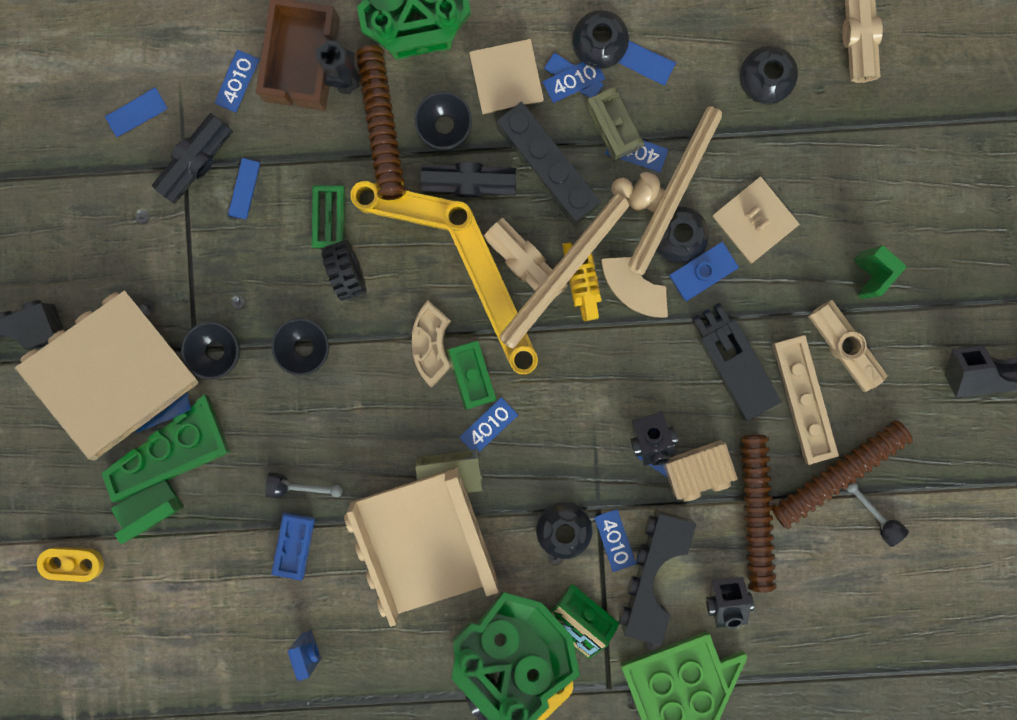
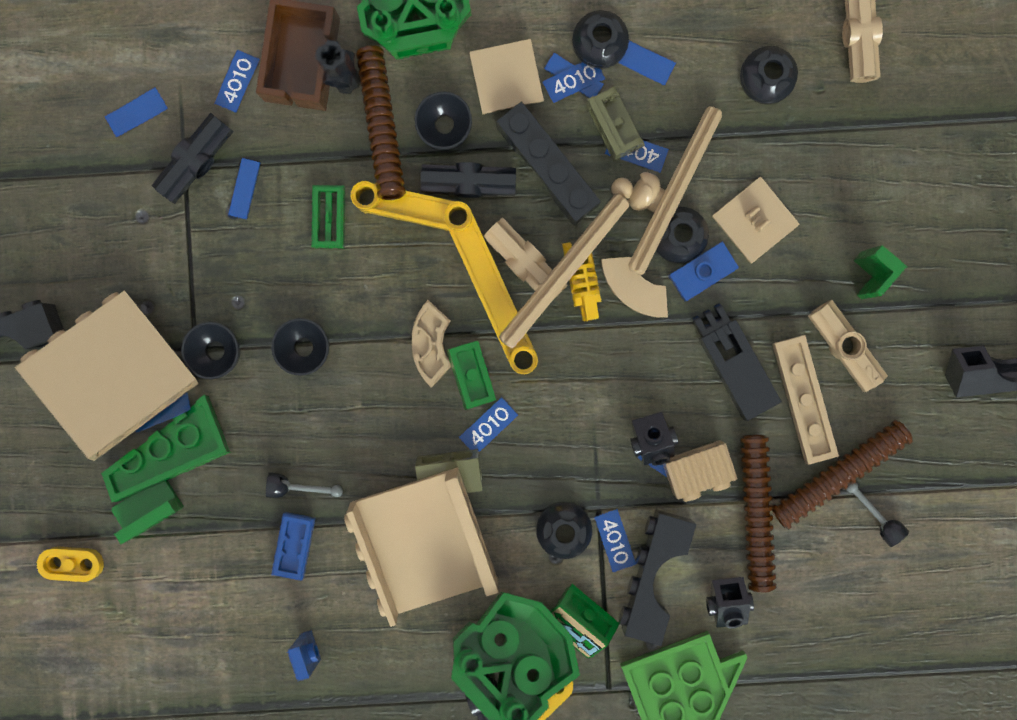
black tyre [321,240,366,301] -> none

